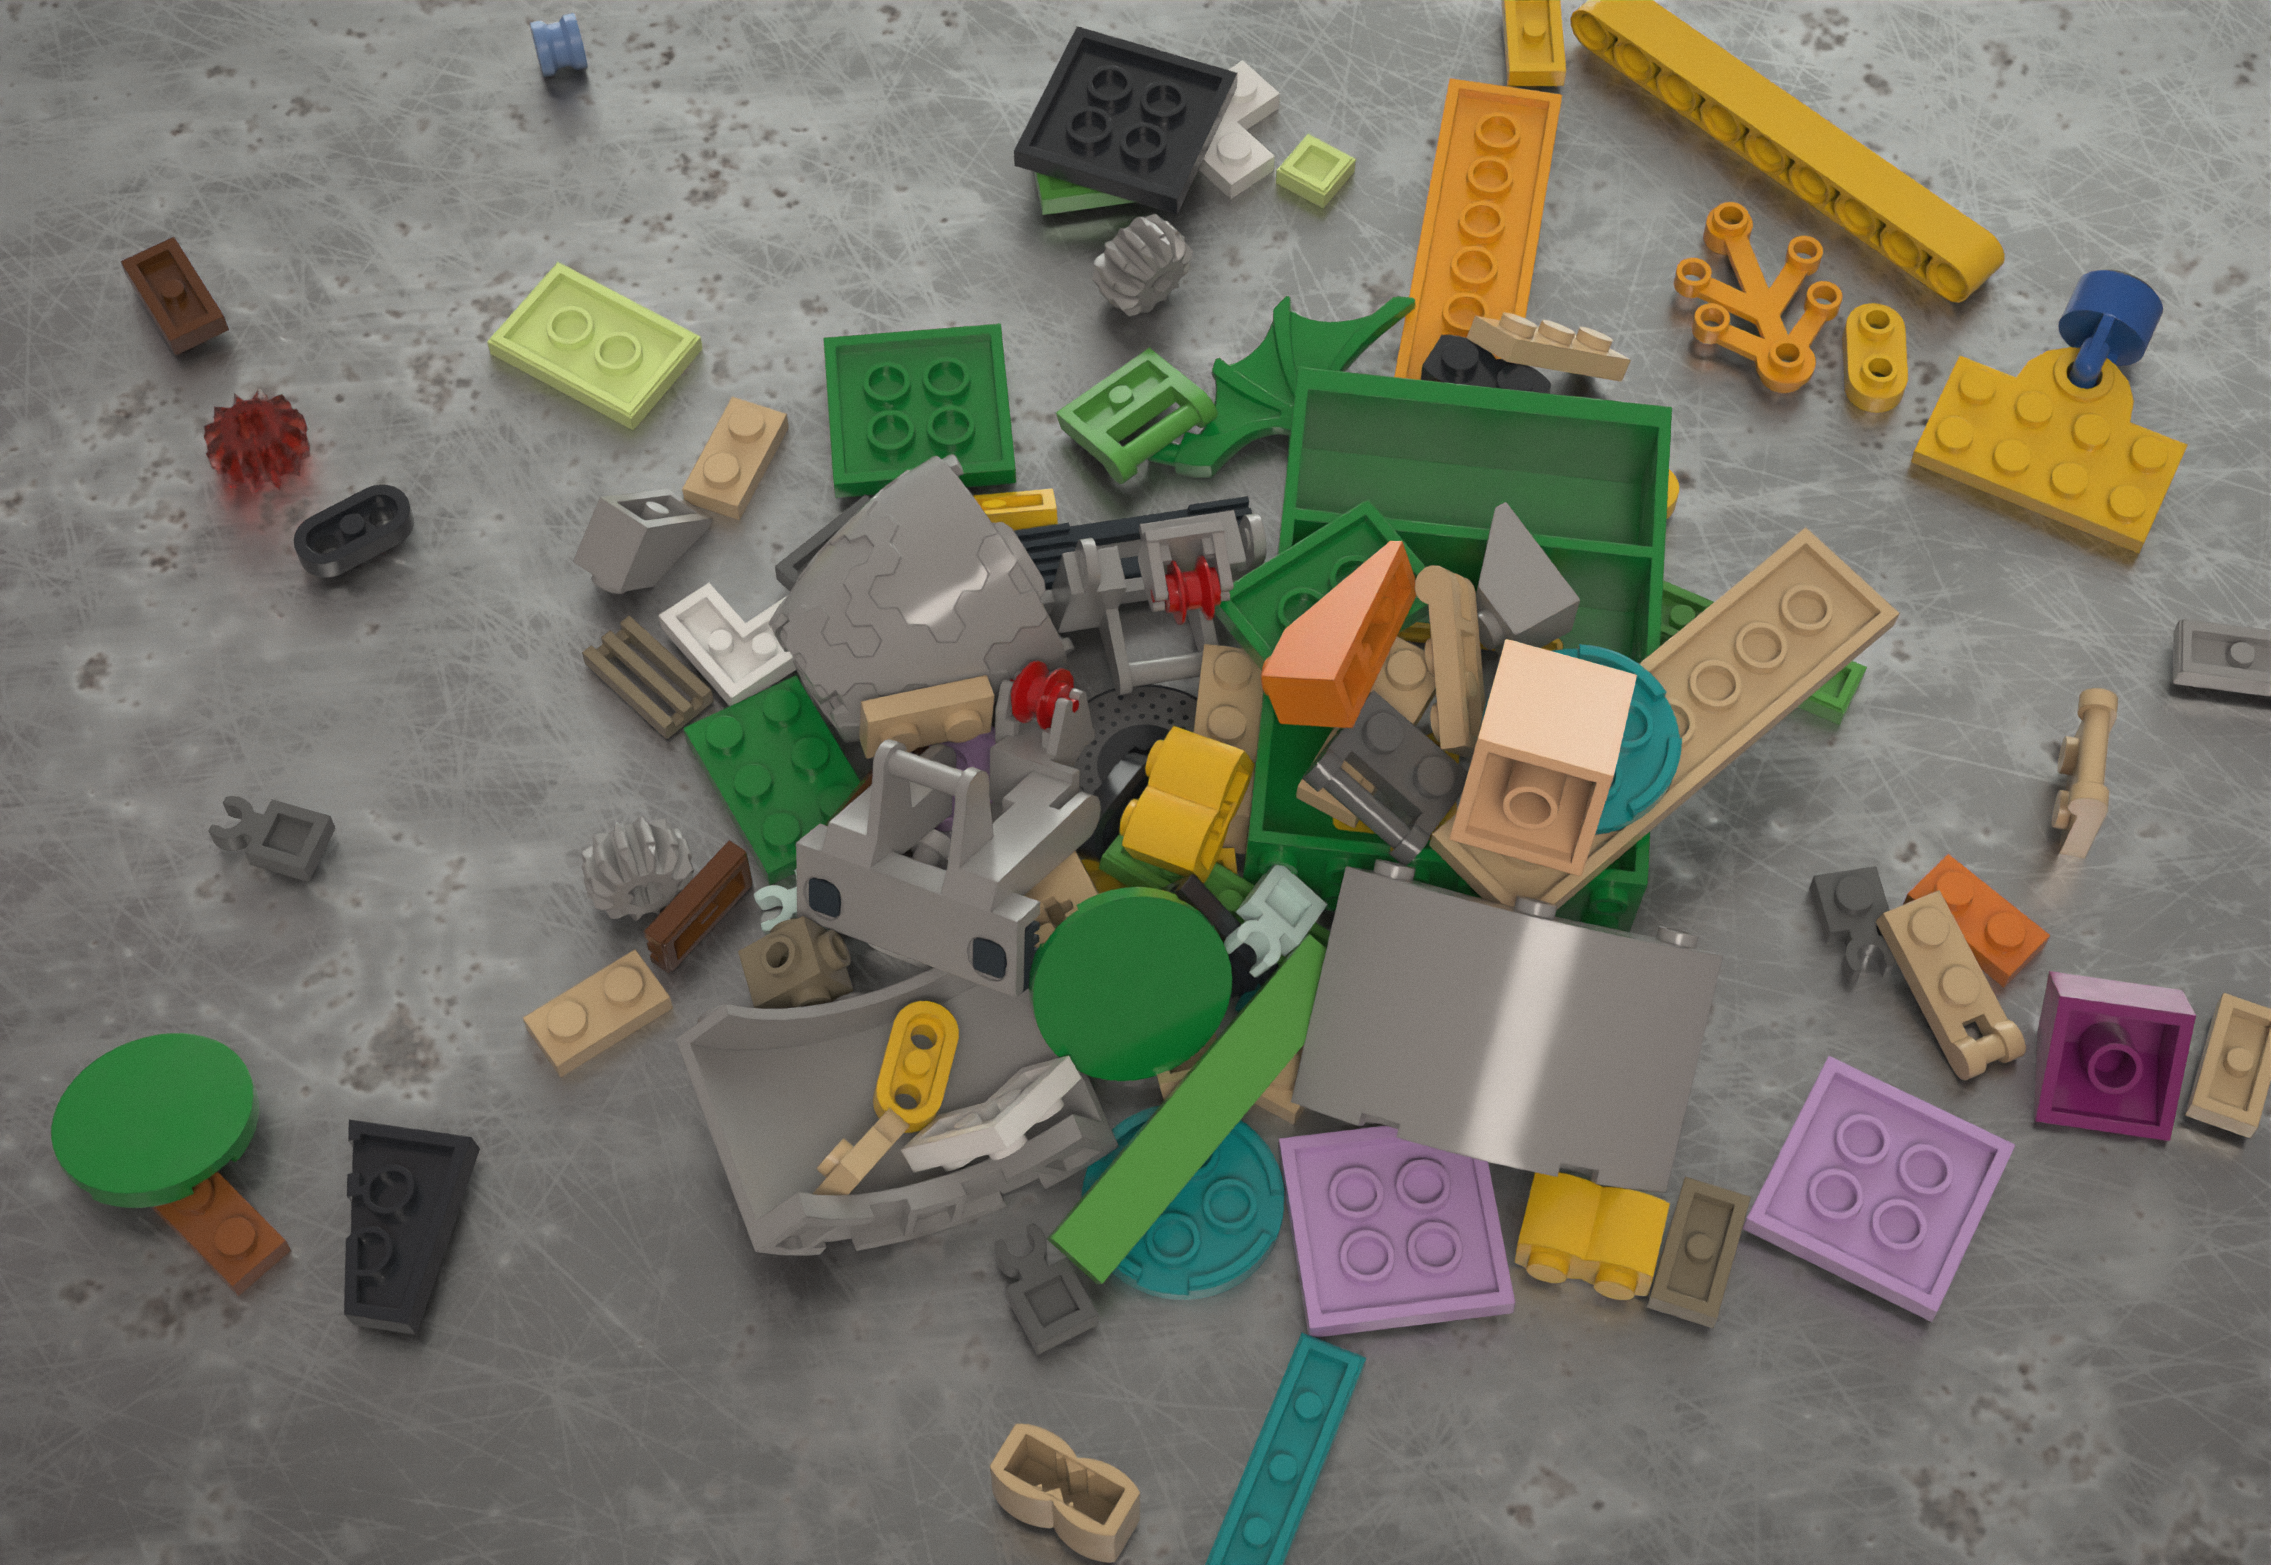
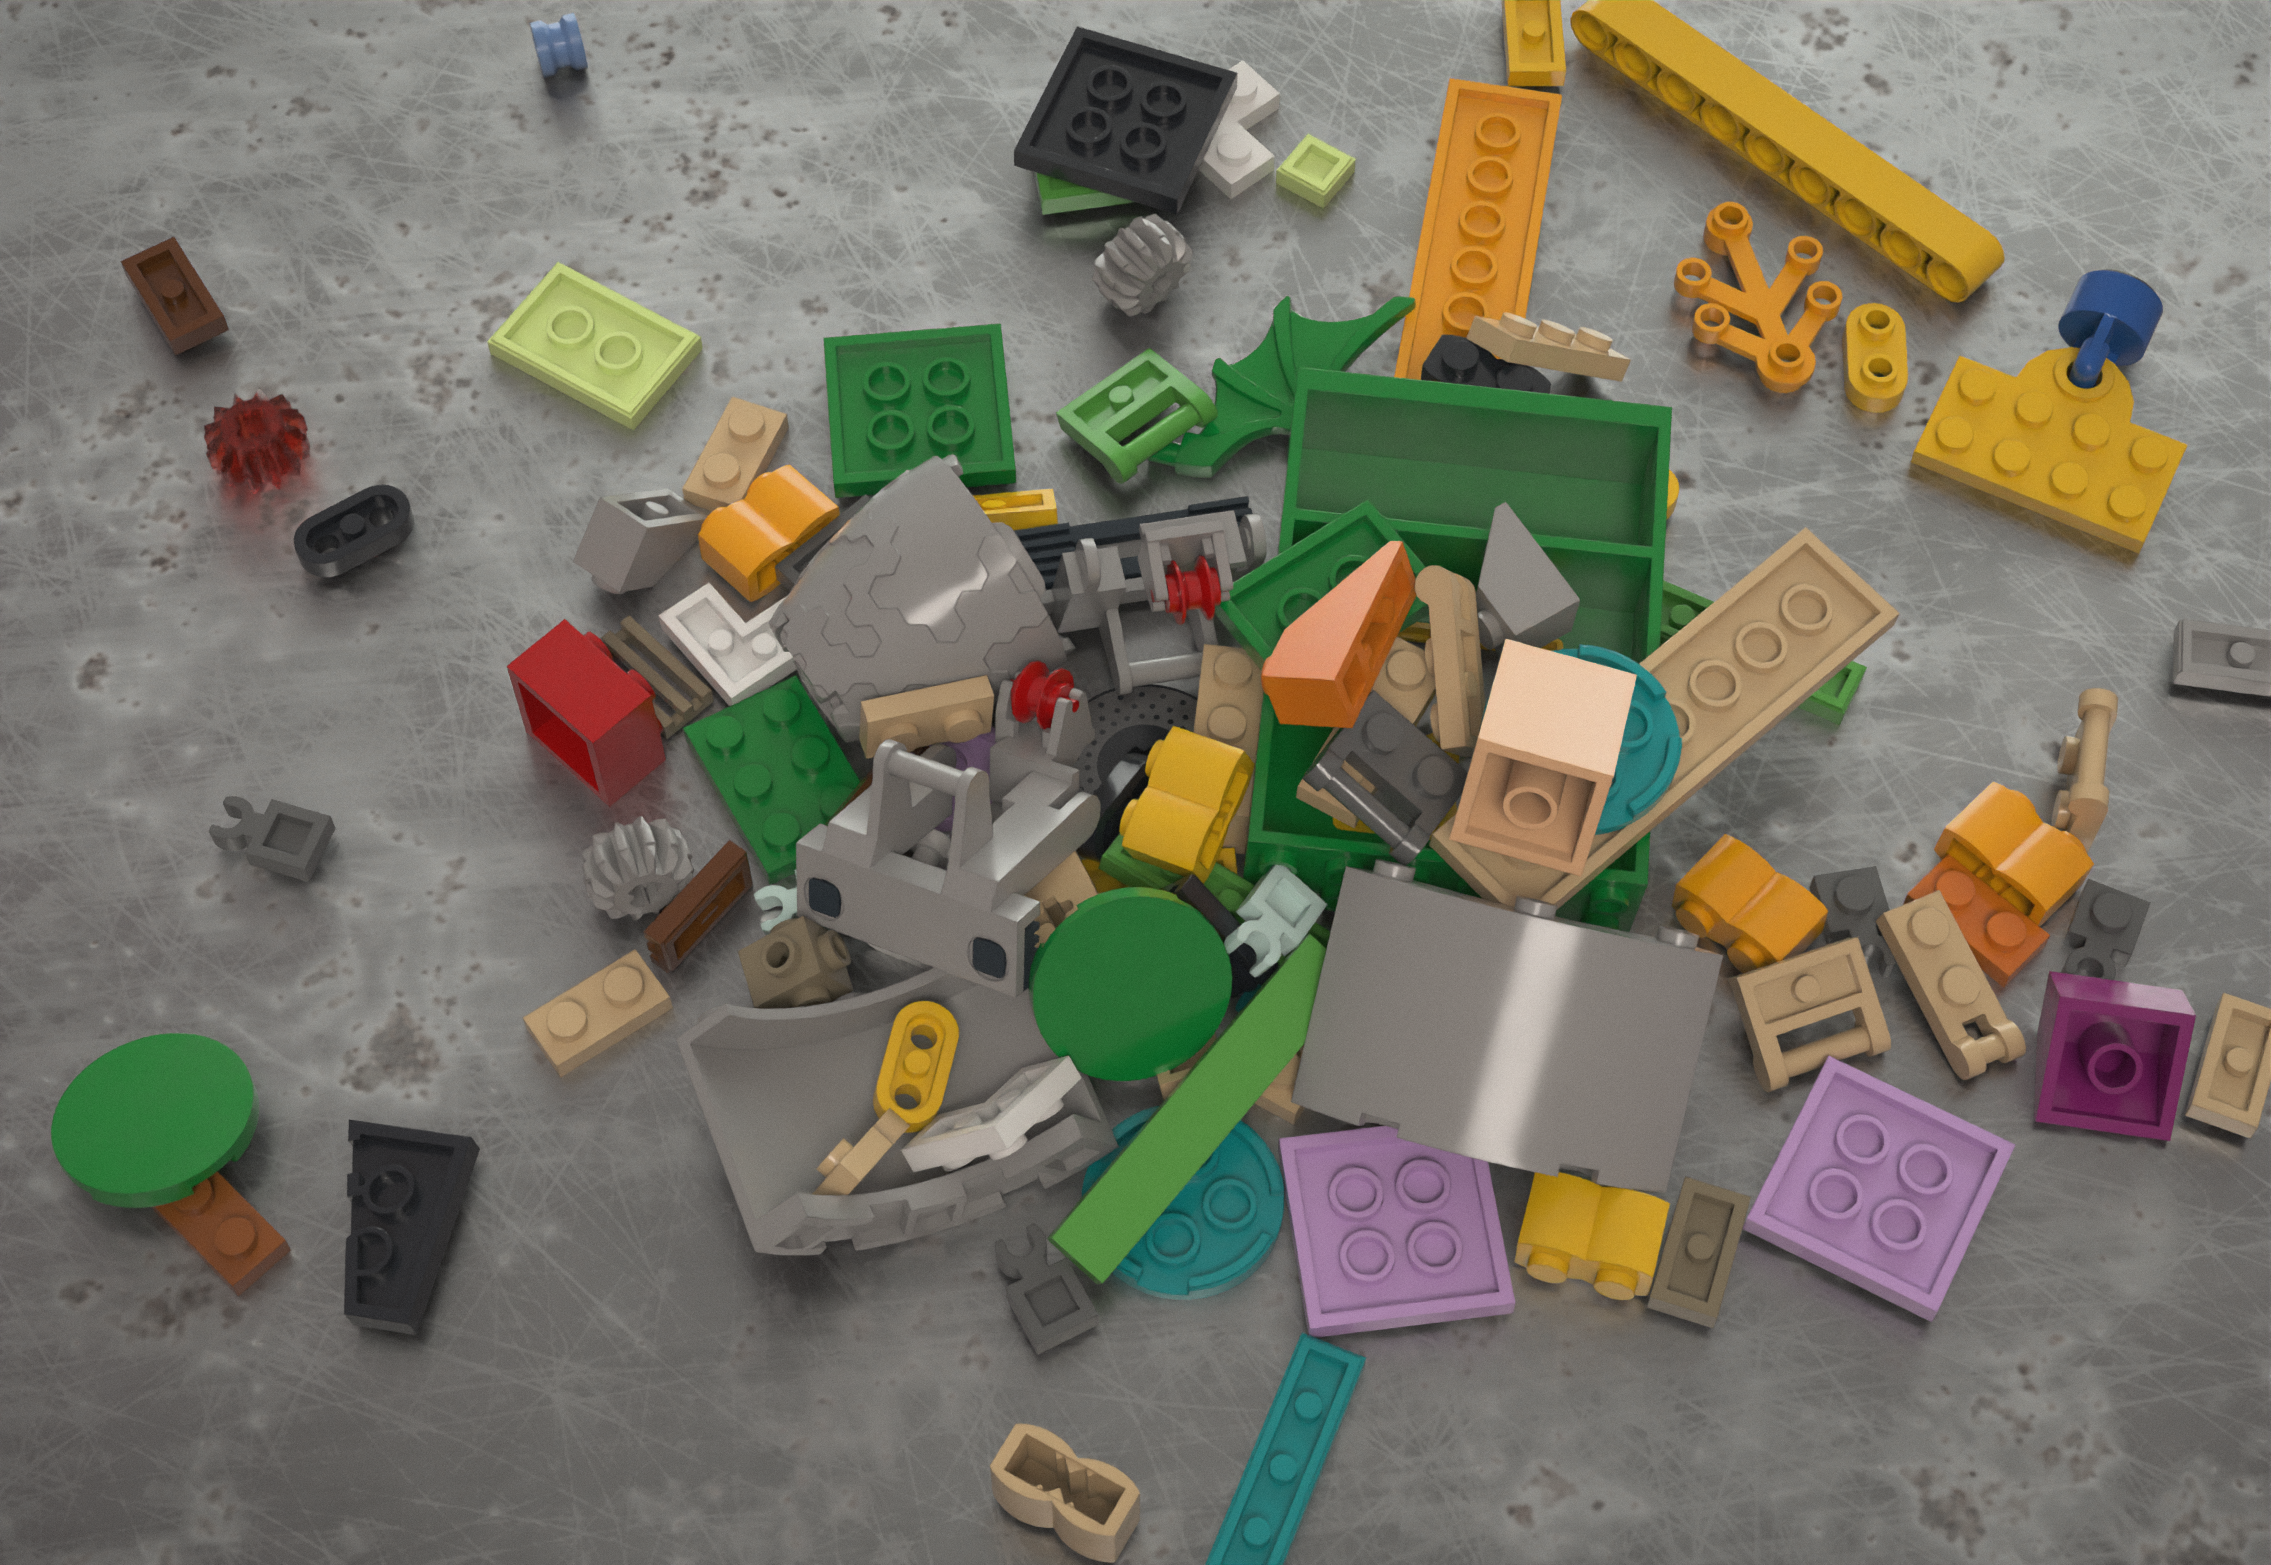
none -> red piece [507,619,666,807]
none -> light orange brick [698,464,840,602]
none -> light orange brick [1672,834,1828,973]
none -> tan plate [1729,937,1891,1092]
none -> light orange brick [1934,782,2094,927]
none -> dark grey plate [2060,879,2151,980]

